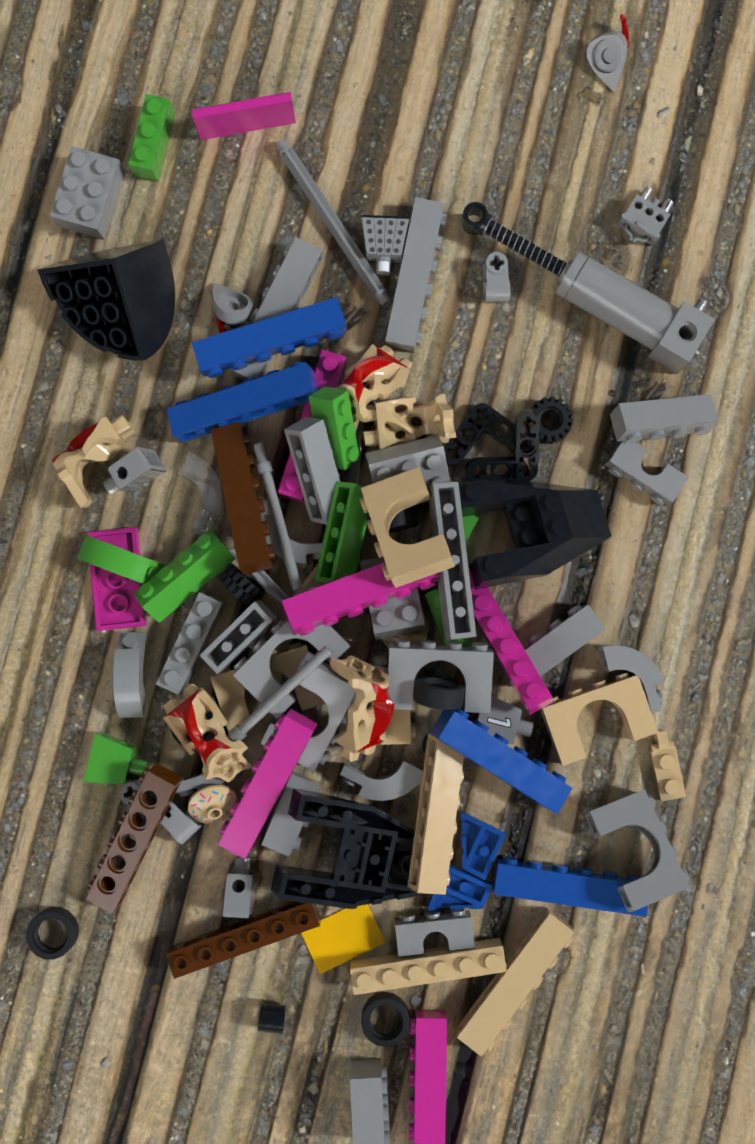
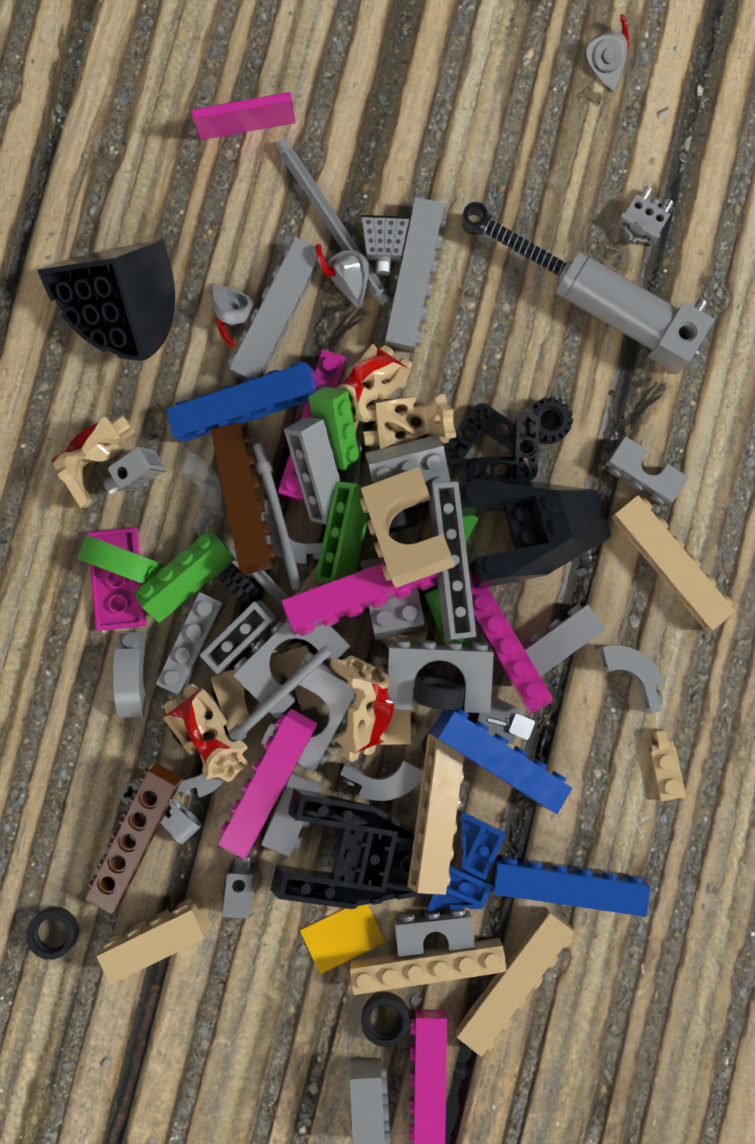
light grey brick [50,146,125,240] -> none
bright green torso [83,732,148,784] -> none
bright green brick [128,94,175,182] -> none
reddish brown brick [166,901,322,979] -> none
tan dish [188,784,238,824] -> none
blue brick [191,297,347,378] -> none
black piece [257,1002,286,1034] -> none
light grey piece [483,252,511,302] -> none
tan arch [540,671,659,766] -> none
light grey arch [585,789,690,913] -> none
light grey brick [610,394,719,443] -> none
none -> tan brick [96,898,212,985]
none -> light grey piece [315,244,369,308]
none -> white sticker [509,714,535,740]
none -> tan brick [610,495,736,631]

